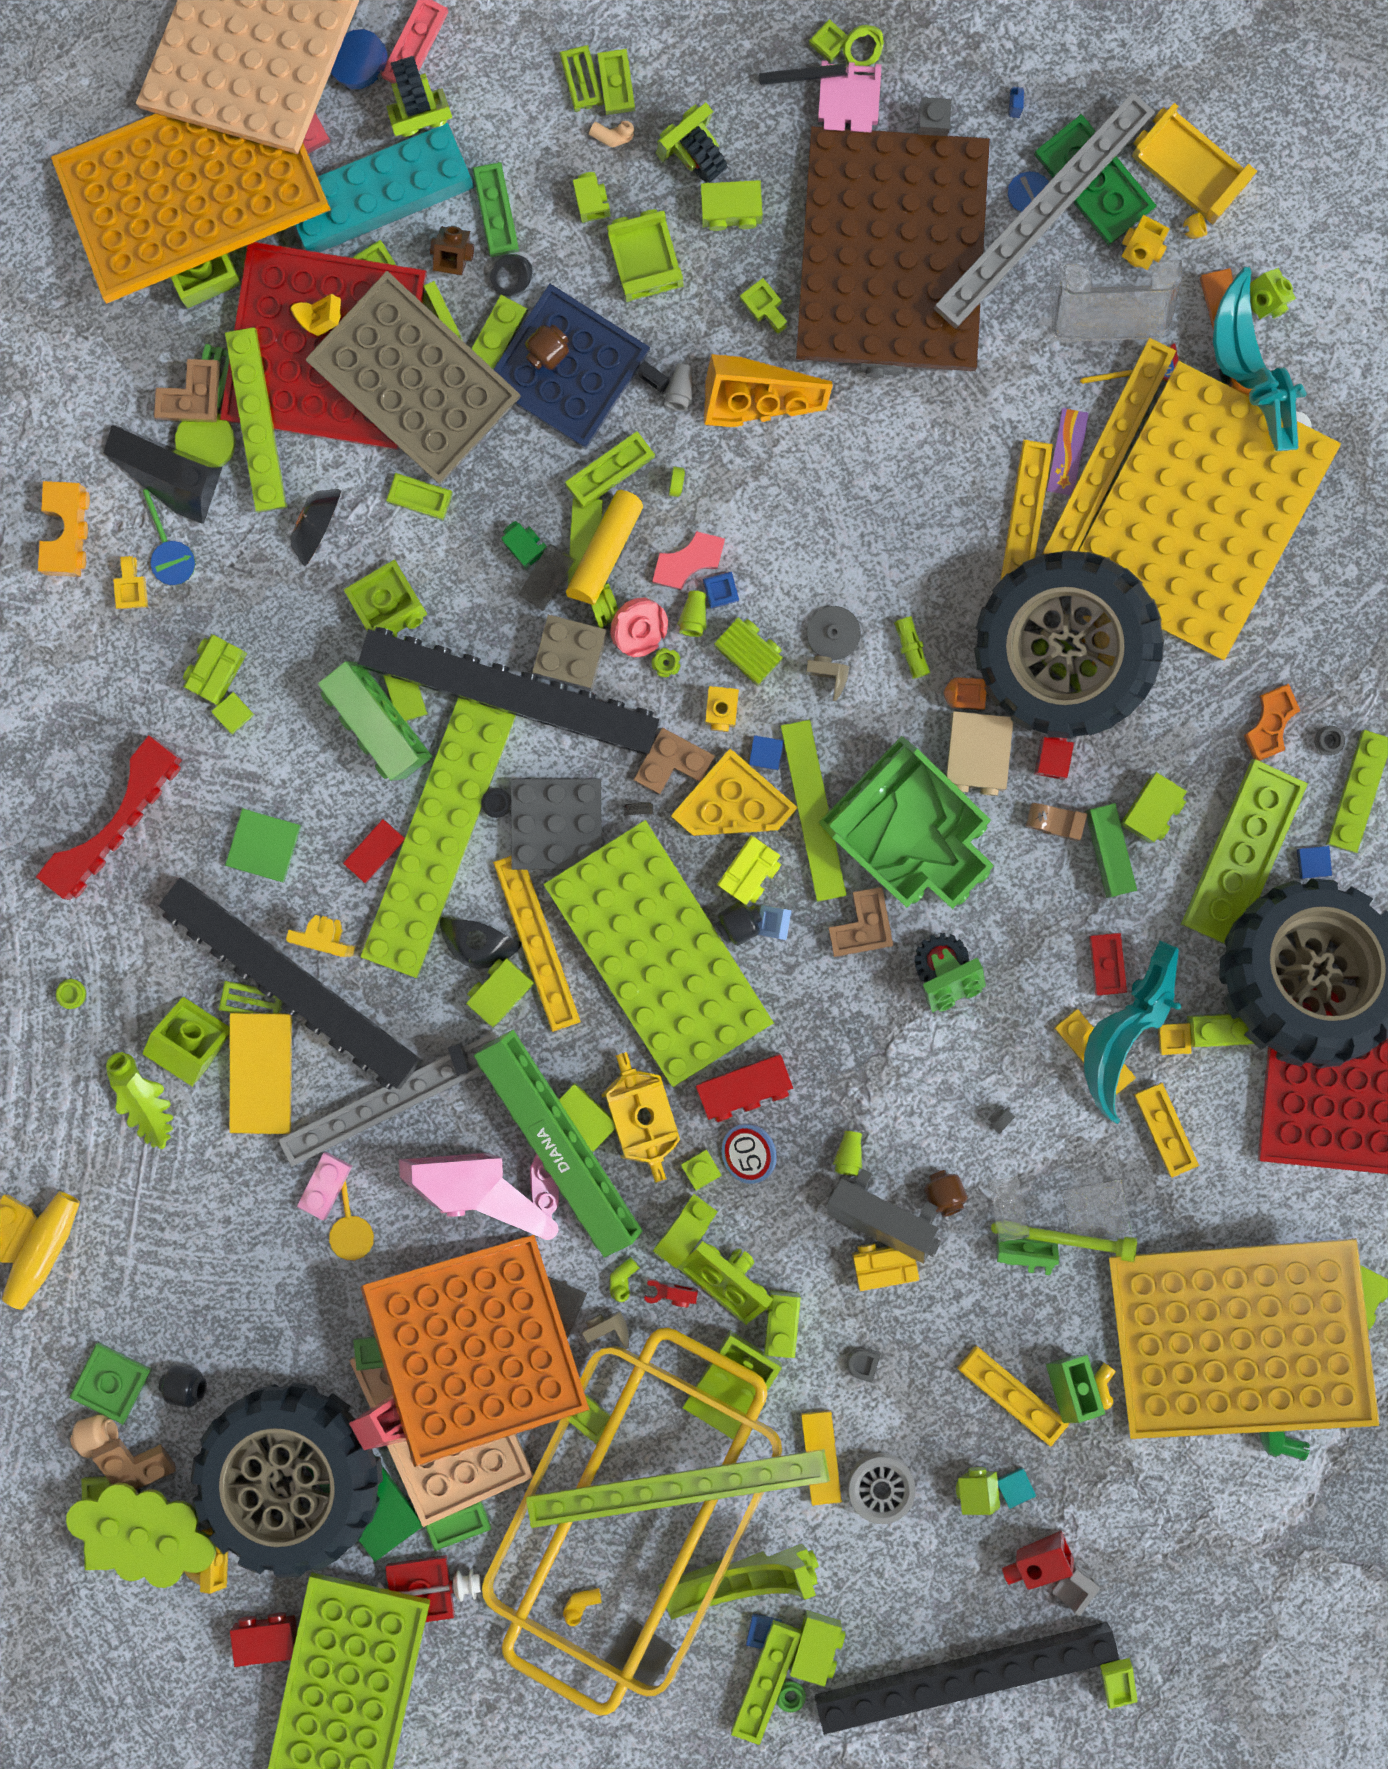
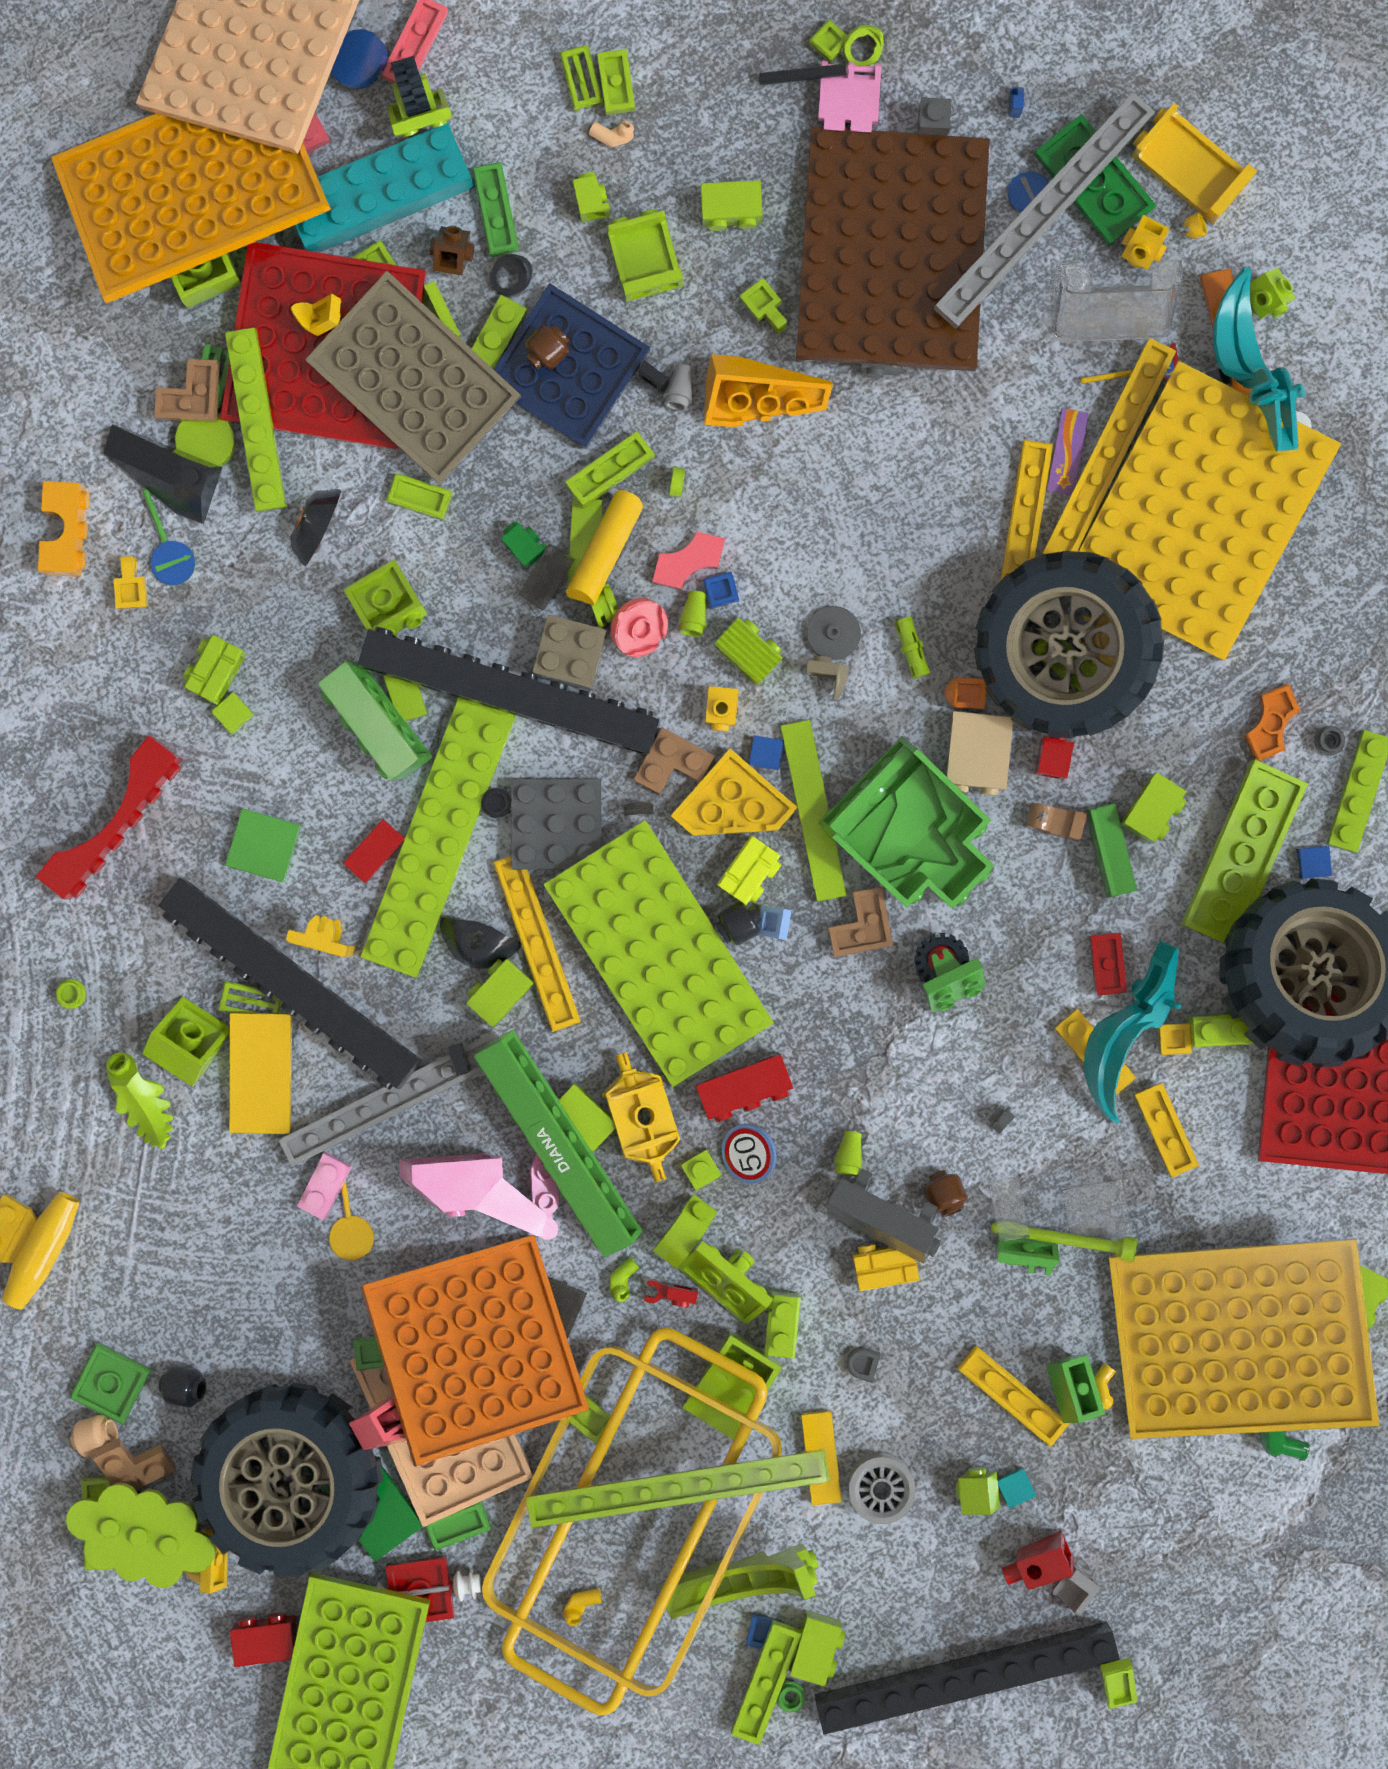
dark tan plate [582,1311,629,1349] -> none
clear smoke piece [605,1619,676,1686] -> none
lime plate [651,648,681,678] -> none
plate [655,102,728,183] -> none

